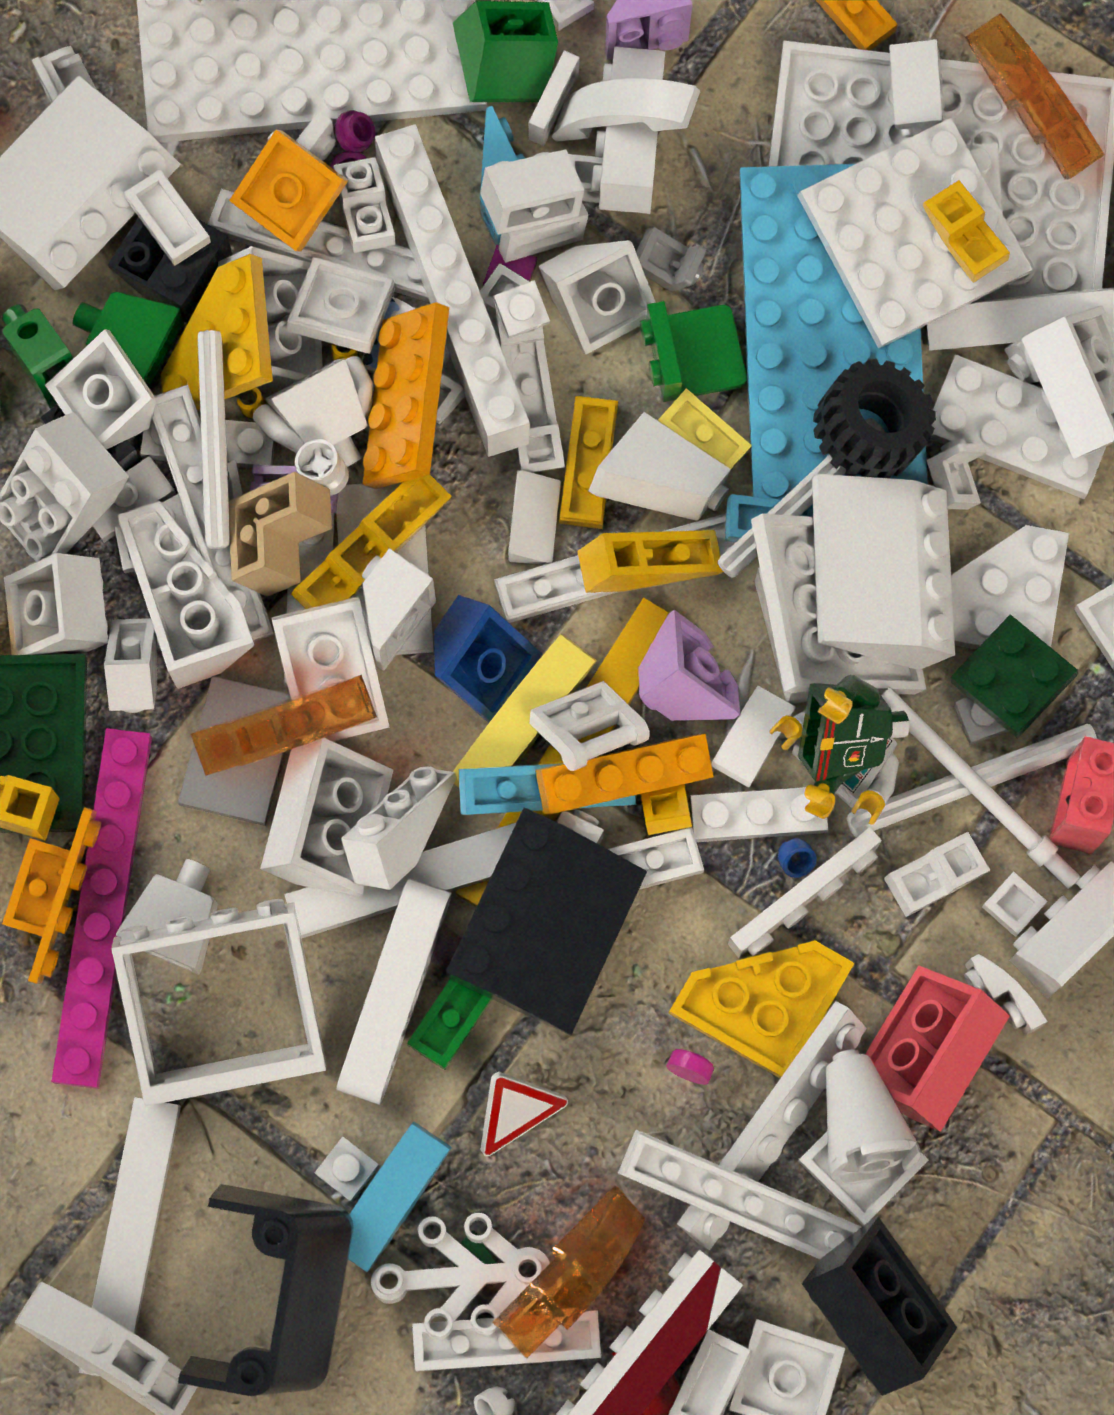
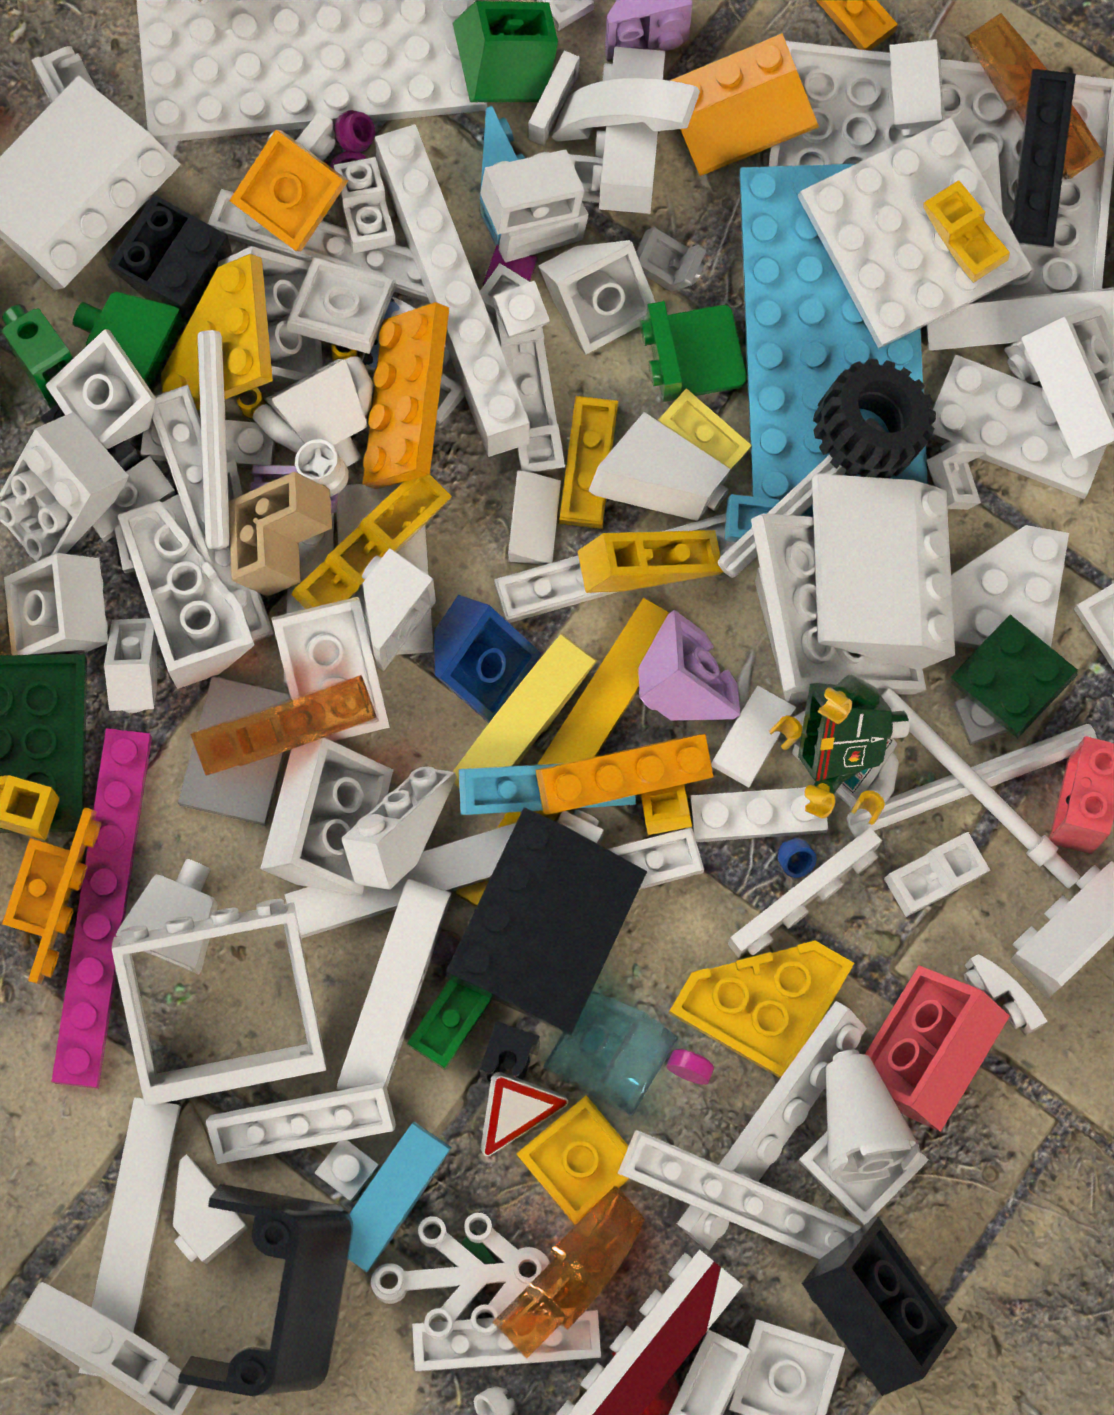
white tile [124,169,211,266] -> none
white plate [529,681,650,771] -> none
white plate [982,872,1048,937] -> none
none -> white slope [173,1154,249,1264]
none -> white plate [206,1082,396,1164]
none -> black hinge [480,1021,540,1083]
none -> yellow tile [516,1095,630,1226]
none -> clear light blue slope [543,990,678,1116]
none -> light orange slope [669,33,819,176]
none -> black tile [1011,69,1076,248]

